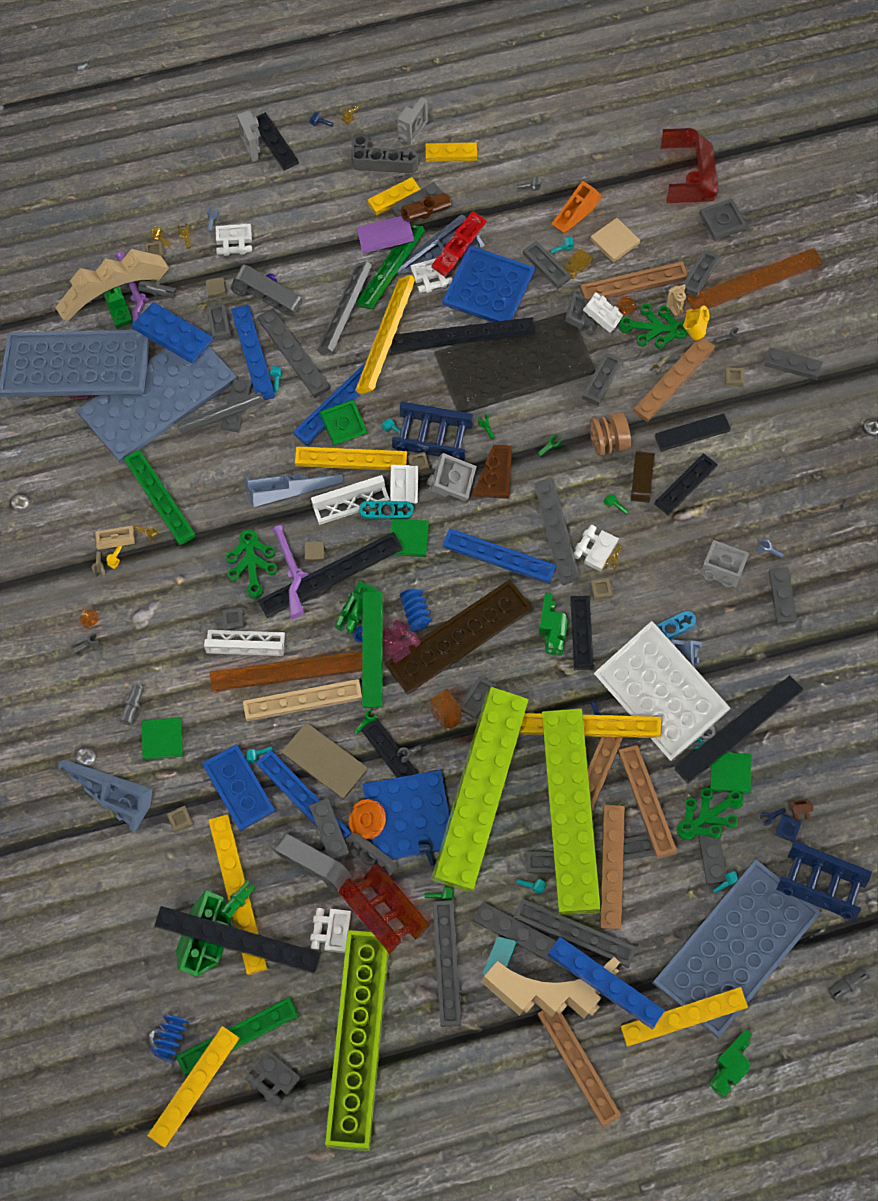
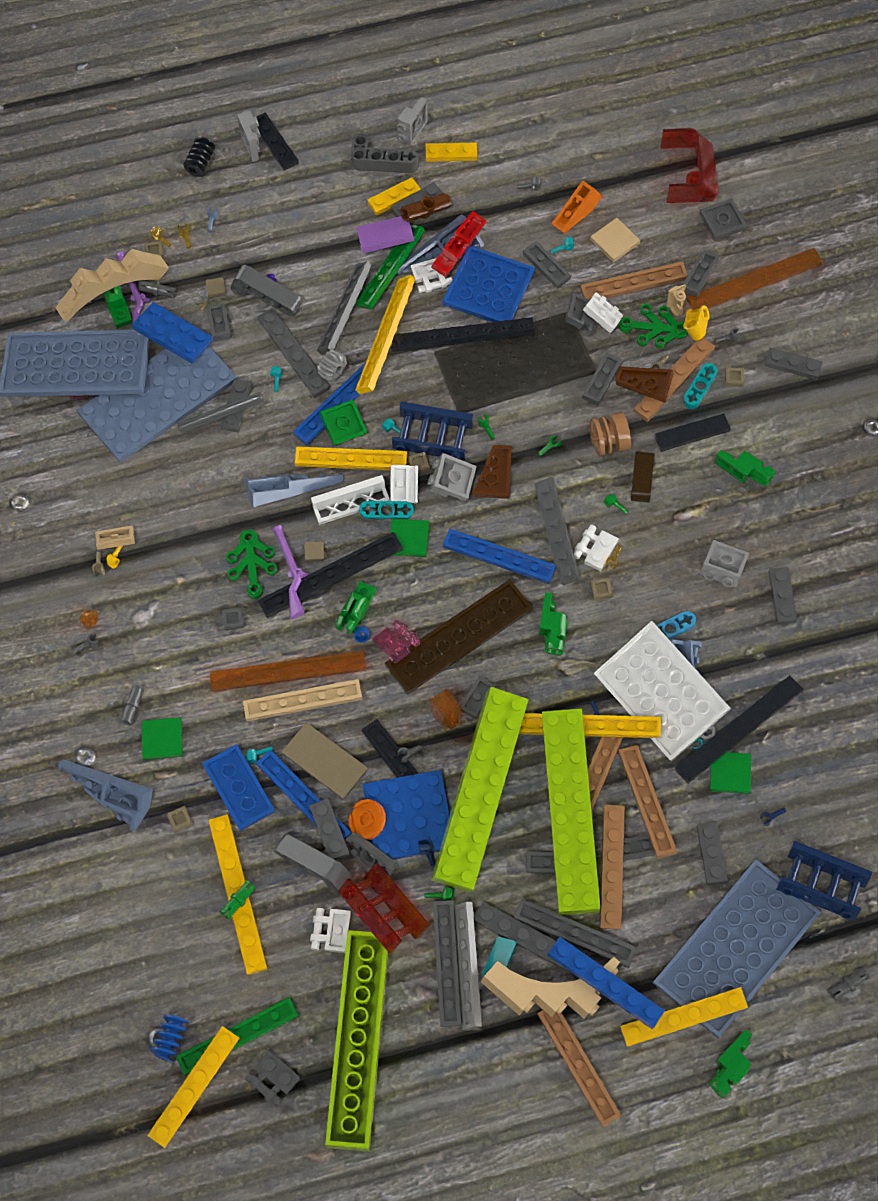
green plate [124,449,196,546] -> none
clear yellow hand [134,525,159,541] -> none
black plate [154,906,320,974] -> none
green wedge [176,890,231,977] -> none
white fence [204,630,285,656] -> none
white plate [216,224,252,256] -> none
blue plate [231,305,275,401] -> none
dark blue hand [309,112,334,127] -> none
clear yellow hand [342,104,360,124] -> none
green hand [354,709,377,734] -> none
green tile [362,591,383,708] -> none
blue piece [399,589,432,632] -> none
teal hand [516,879,546,894] -> none
clear yellow plate [564,248,593,279] -> none
black tile [570,596,594,670] -> none
clear orange plate [617,296,636,314] -> none
black tile [654,453,718,516] -> none
green plant [677,788,744,840] -> none
teal hand [713,871,738,894] -> none
sand blue hand [757,540,784,558] -> none
dark blue plate [775,815,801,843] -> none
reddish brown tile [788,799,814,821] -> none
none -> black piece [183,137,215,177]
none -> light grey gear [317,349,347,382]
none -> light grey plate [454,902,482,1030]
none -> reddish brown wing [615,366,673,403]
none -> teal beam [683,363,718,409]
none -> green plate [714,450,776,487]

